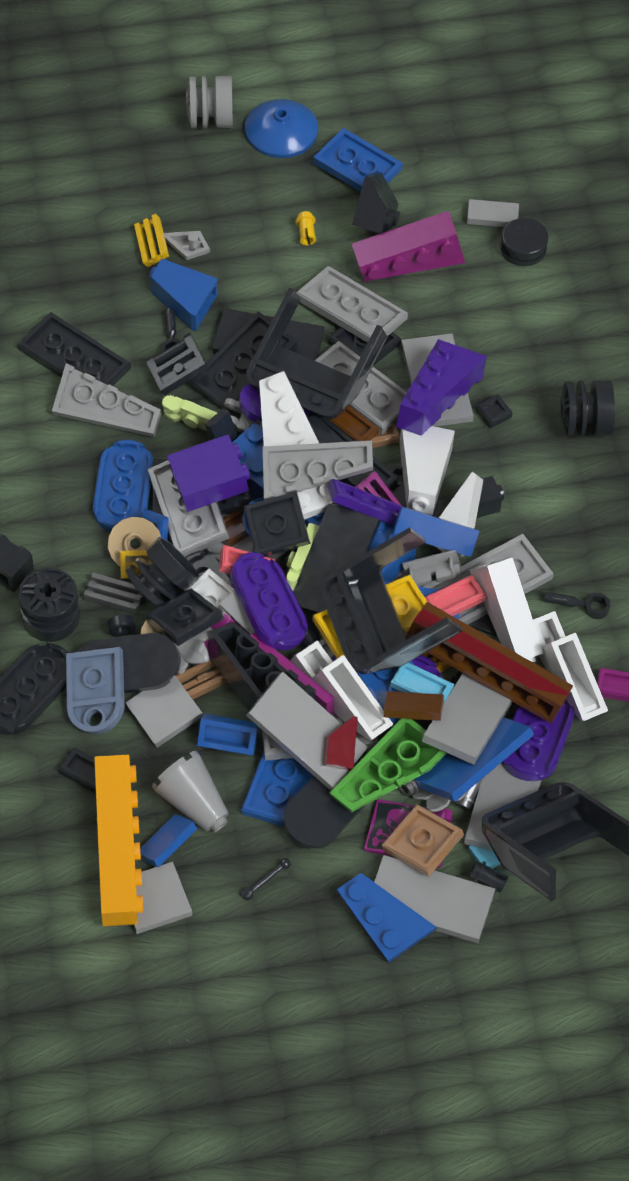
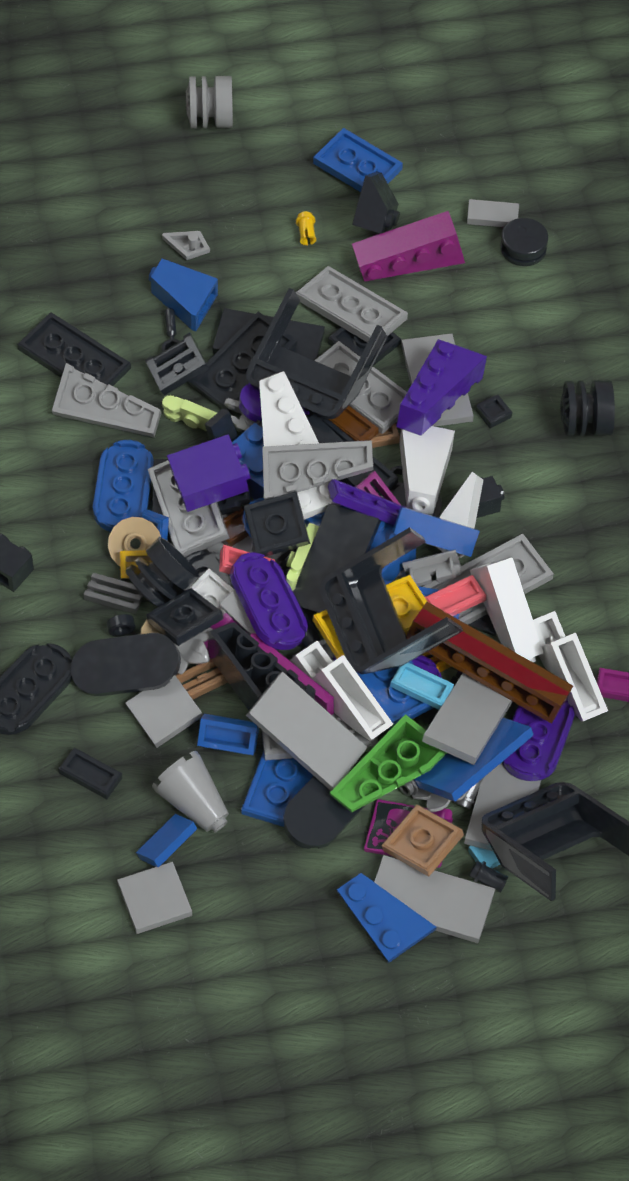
black wheel [19,568,80,642] -> none
sand blue tile [66,647,124,735] -> none
light orange brick [95,755,144,926] -> none
yellow tile [134,214,169,267] -> none
black hinge [242,858,291,900] -> none
blue dish [245,99,318,158] -> none
dark red tile [323,716,358,770] -> none
reddish brown tile [383,691,444,721] -> none
black piece [544,591,610,619] -> none

